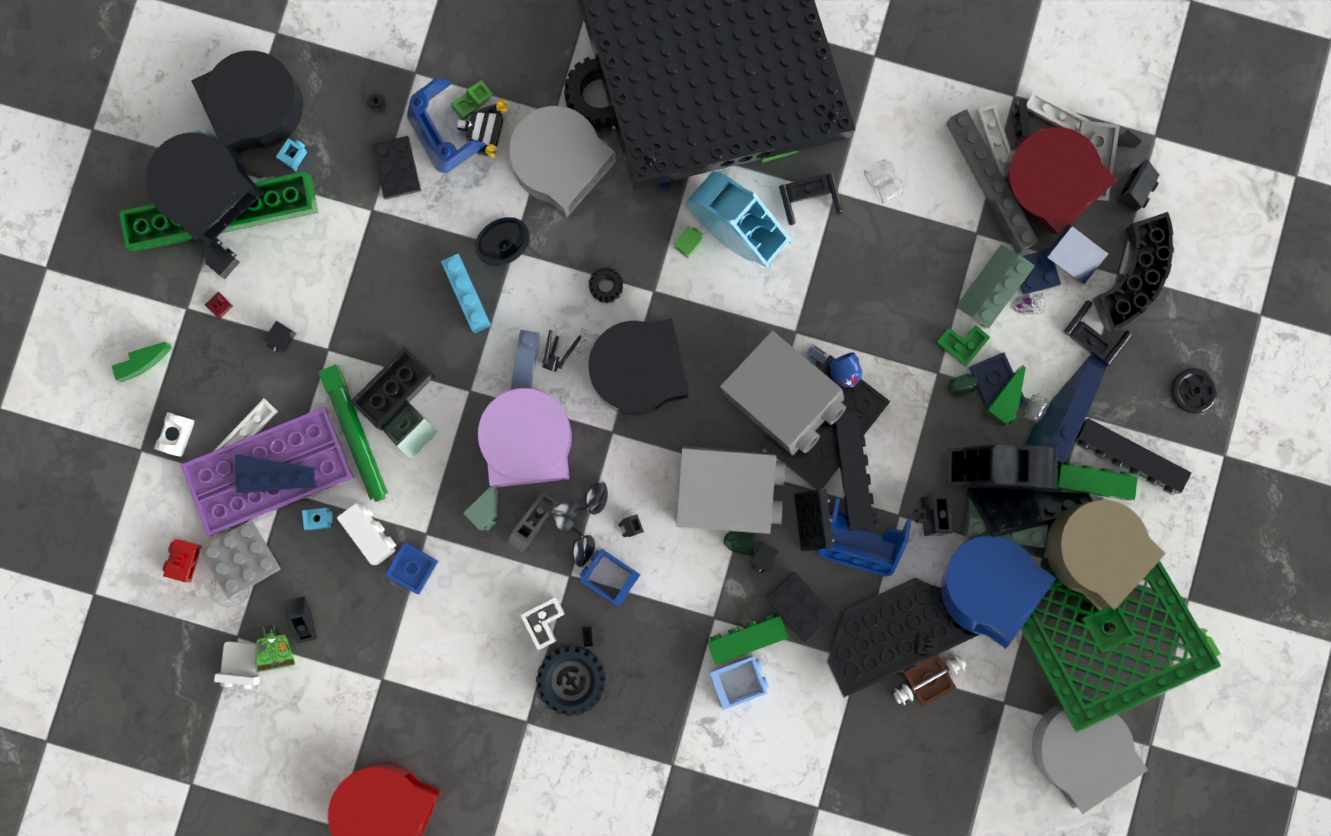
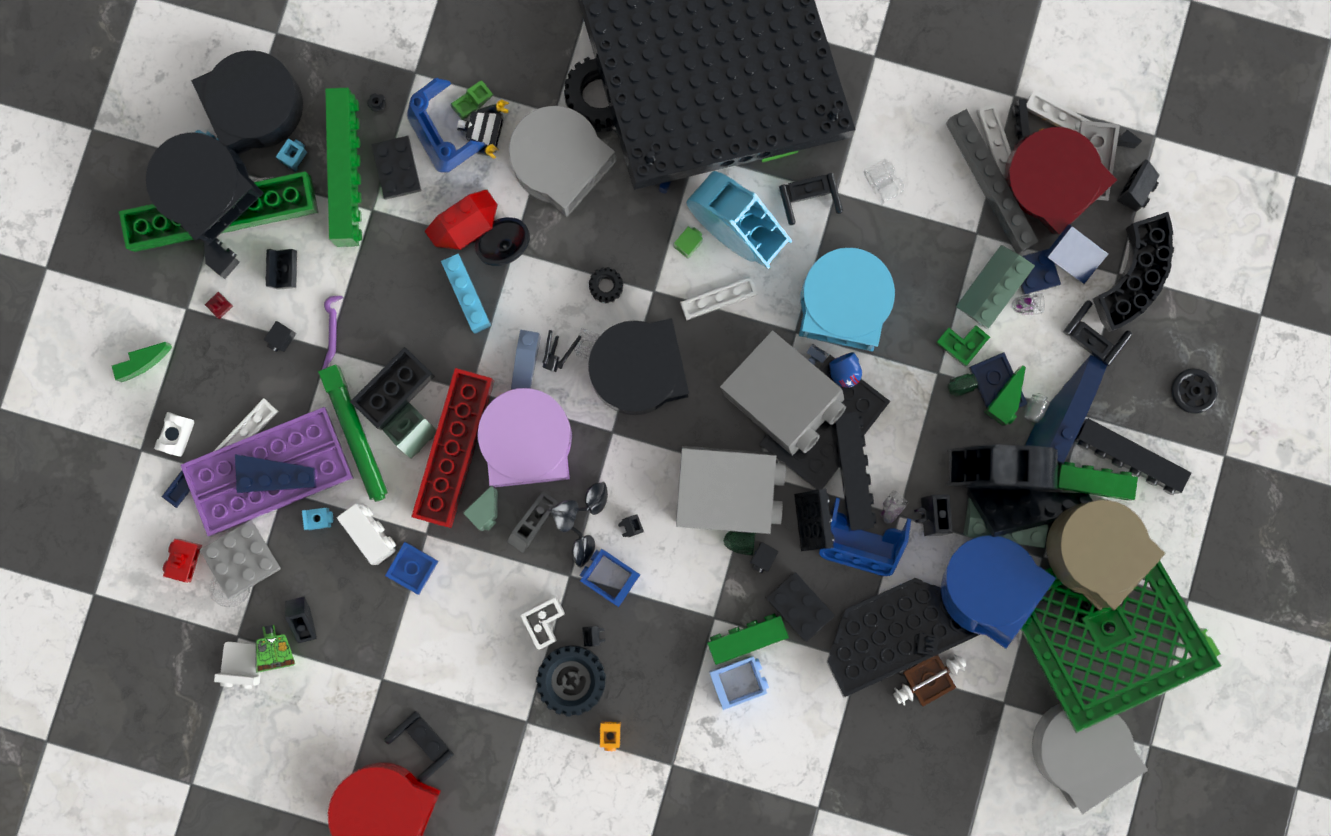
none -> dark blue tile [161,471,190,508]
none -> black bracket [265,249,297,290]
none -> medium lavender piece [322,296,343,370]
none -> green brick [325,88,362,247]
none -> black plate [384,711,454,783]
none -> red brick [411,368,494,528]
none -> red wedge [425,189,498,250]
none -> light orange brick [600,722,621,751]
none -> white tile [680,277,758,321]
none -> medium azure brick [799,248,895,352]
none -> clear rock [881,490,909,524]

